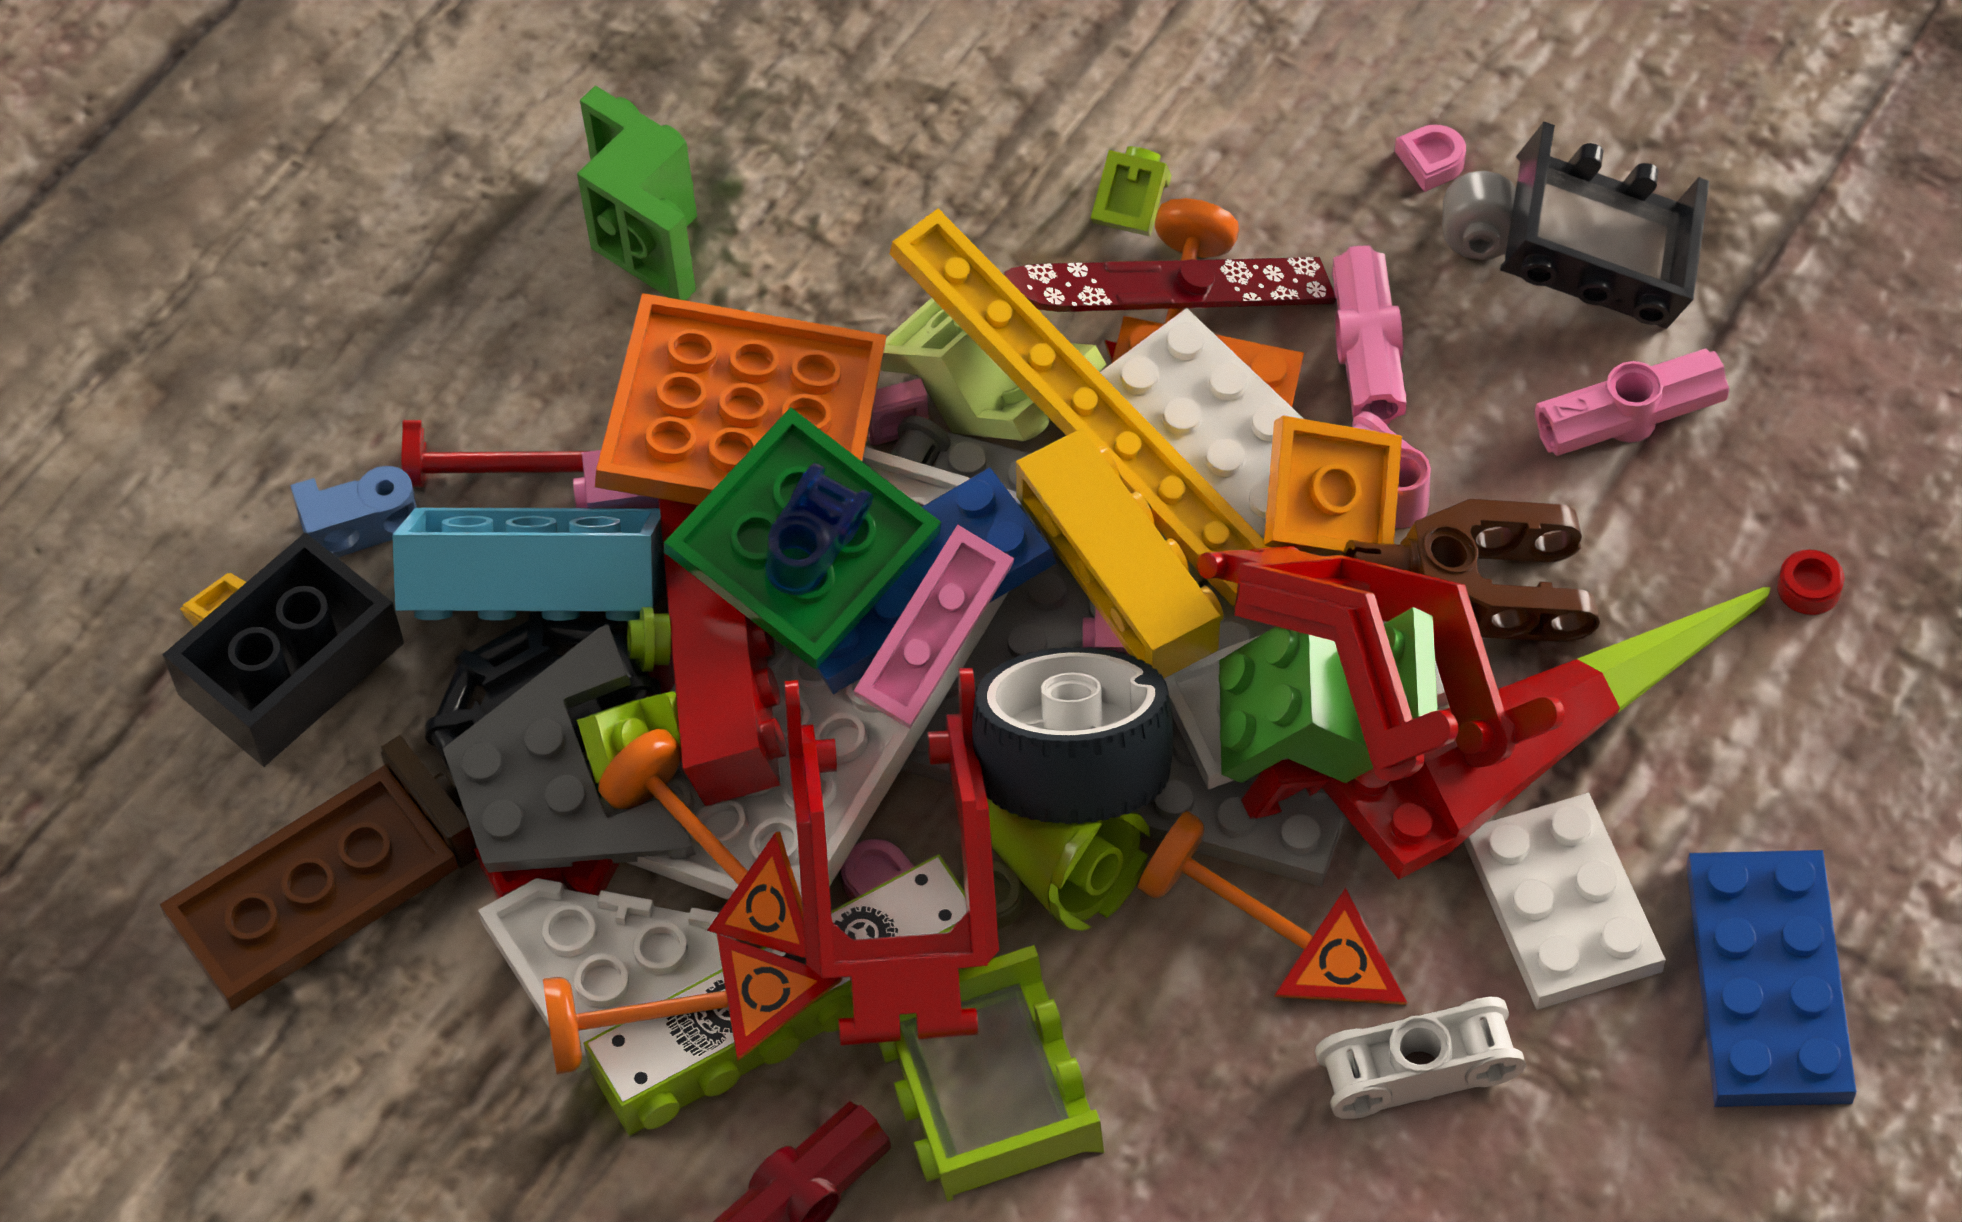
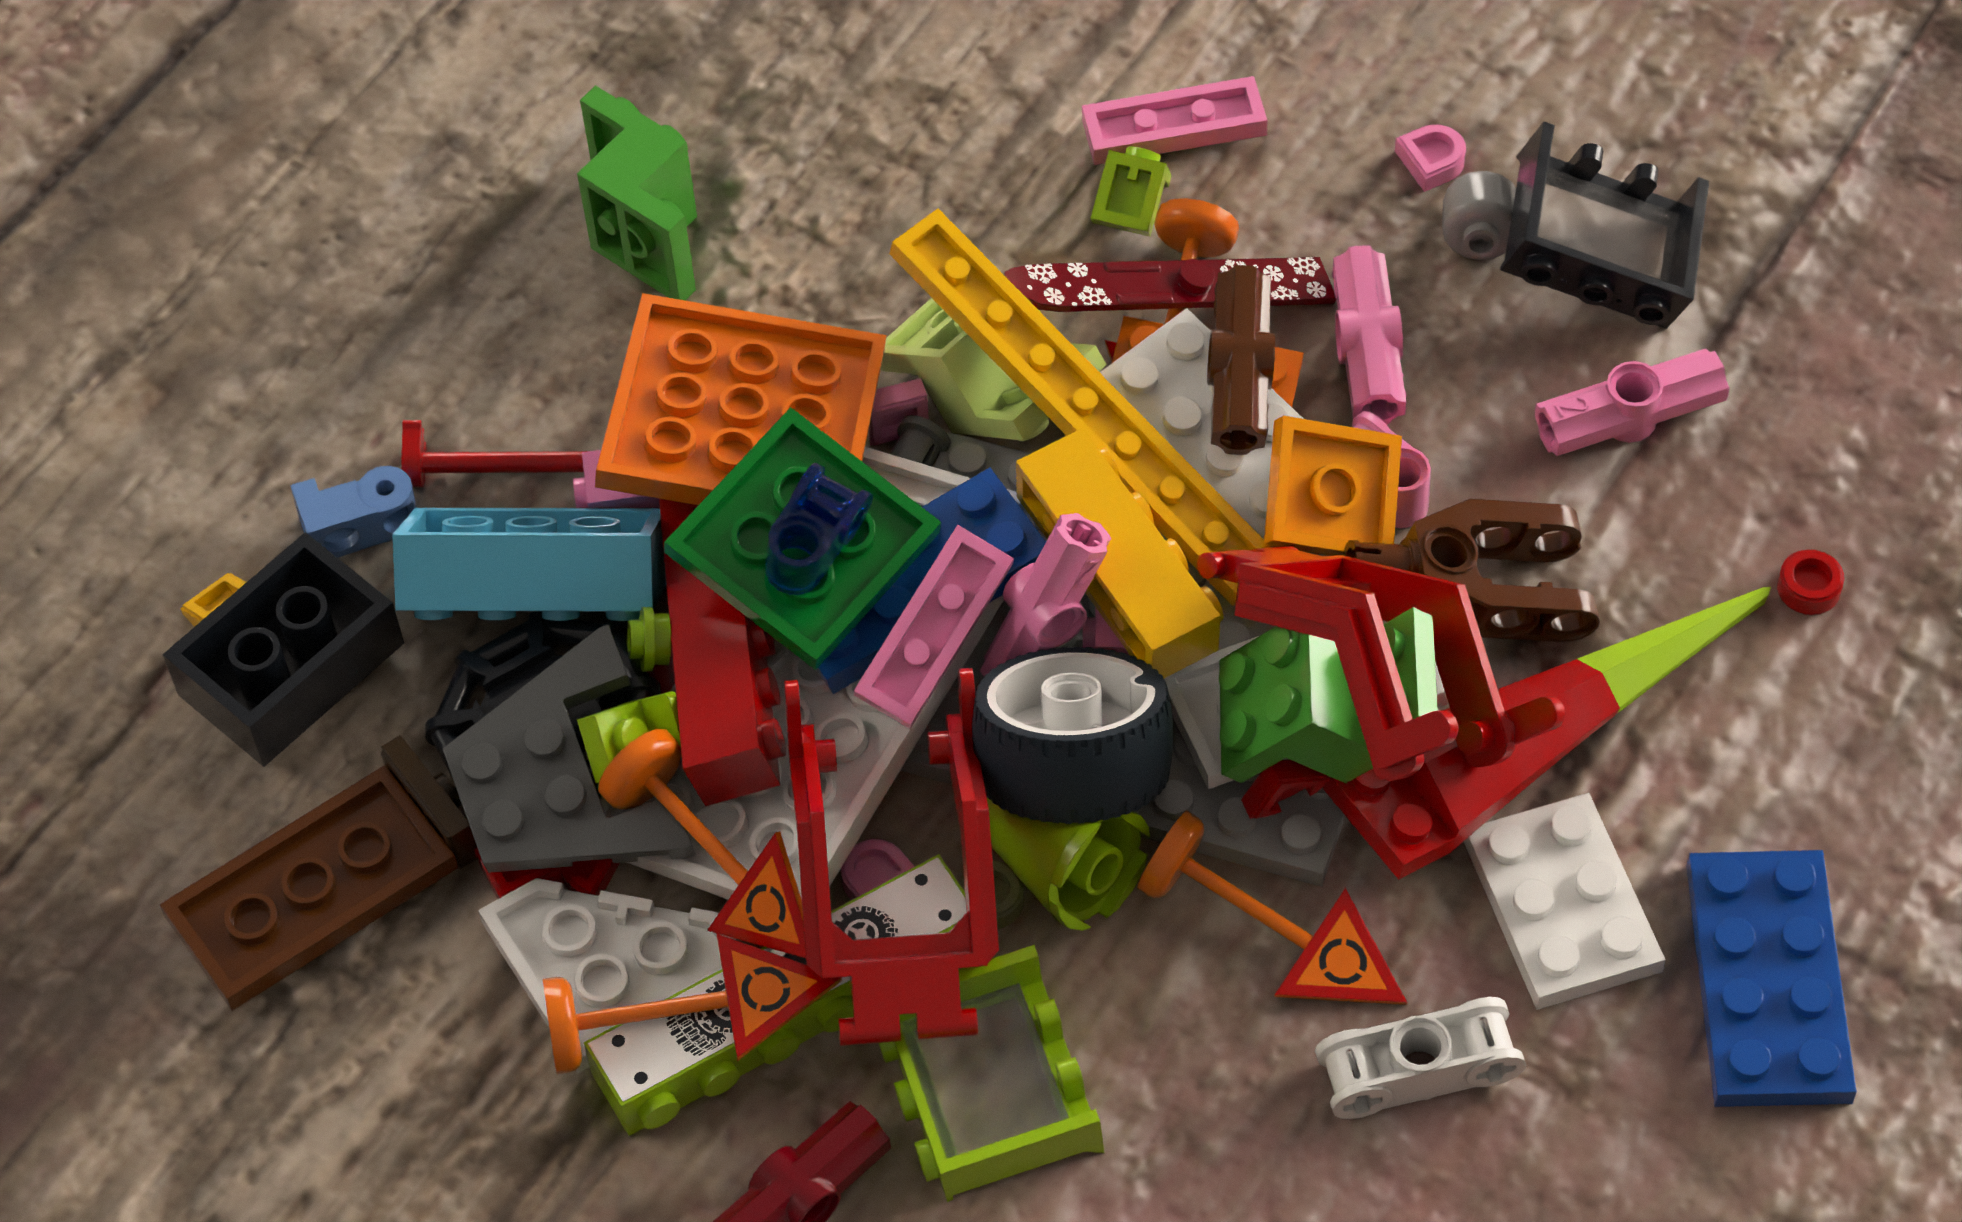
none -> bright pink piece [980,513,1112,676]
none -> bright pink plate [1082,76,1267,165]
none -> reddish brown piece [1207,265,1275,455]

